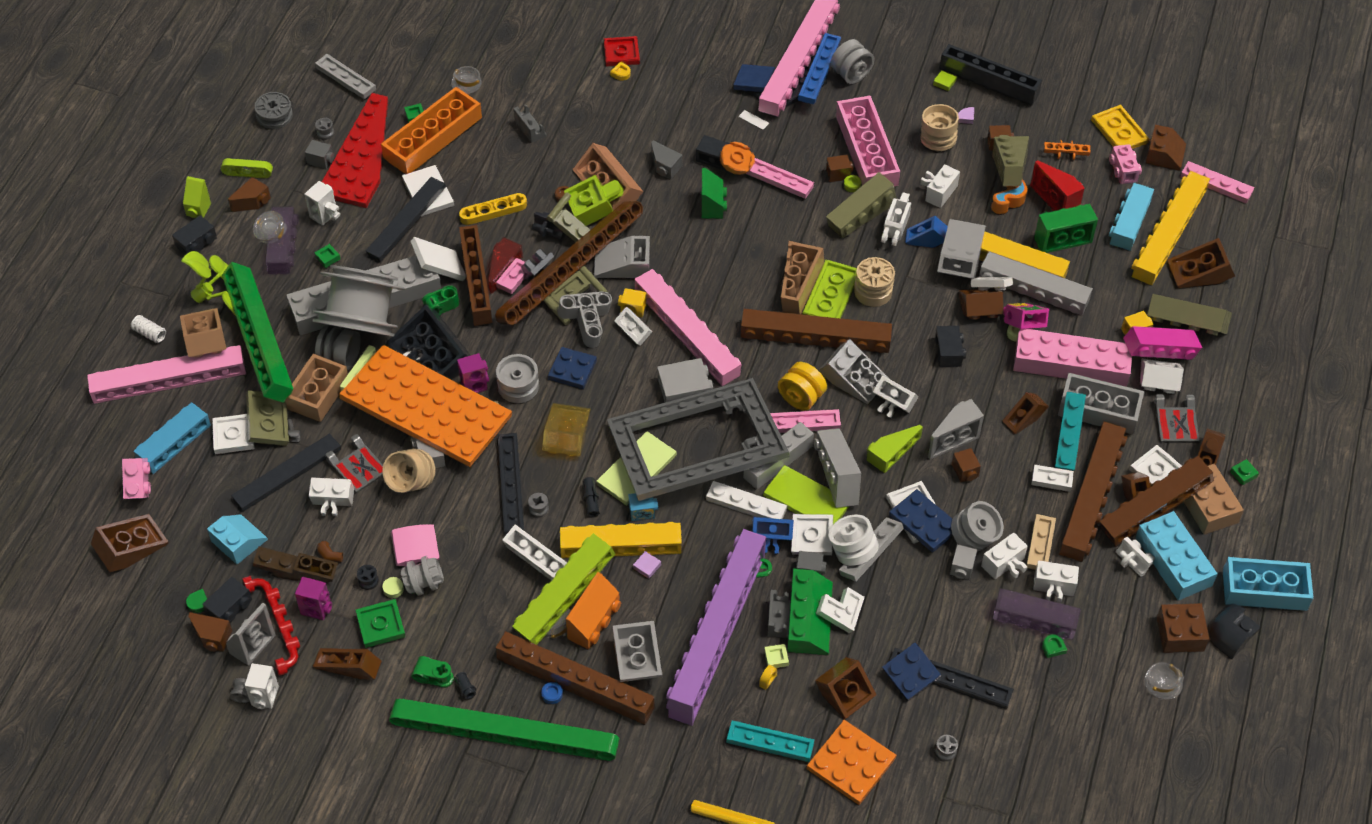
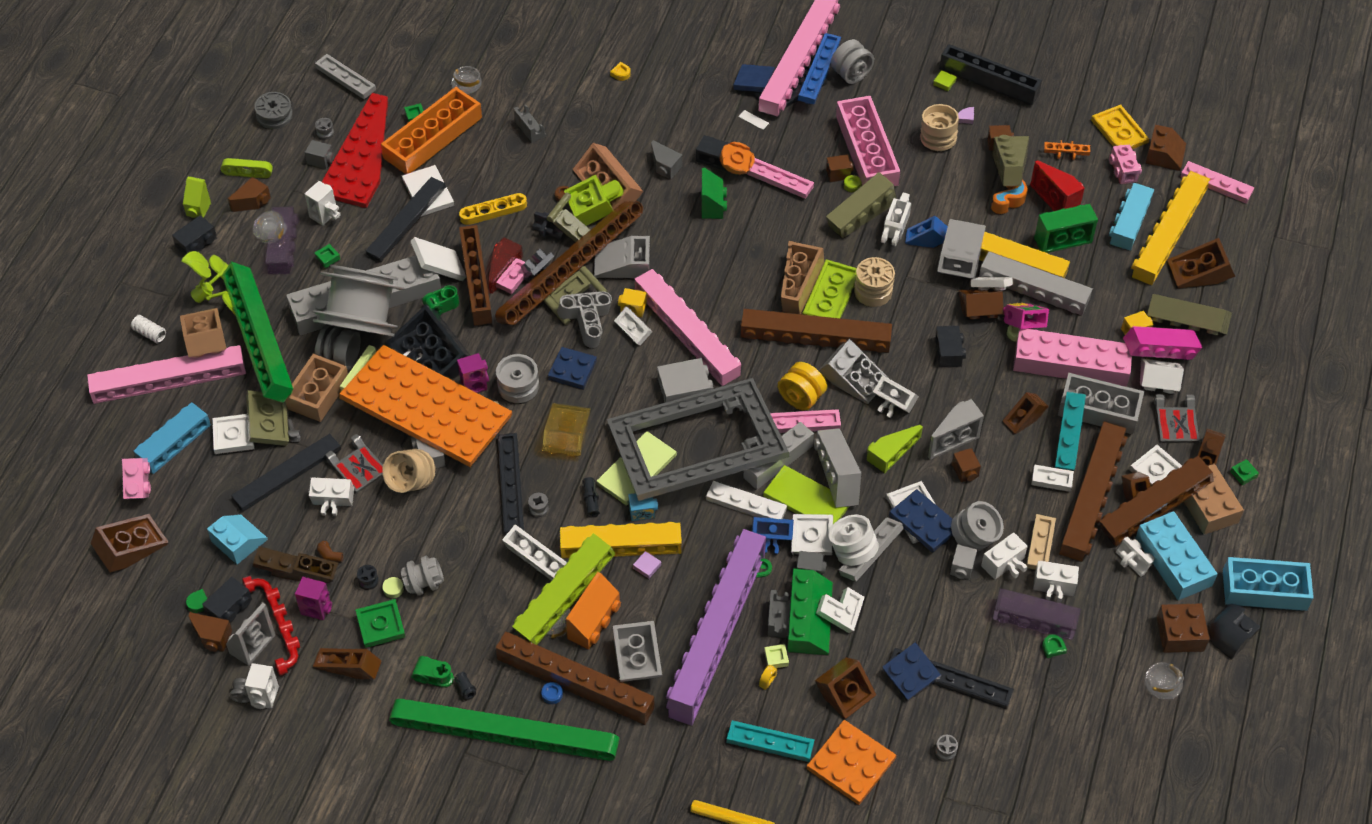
bright pink slope [391,525,439,566] -> none
red tile [604,36,640,67] -> none
white brick [920,164,960,208] -> none

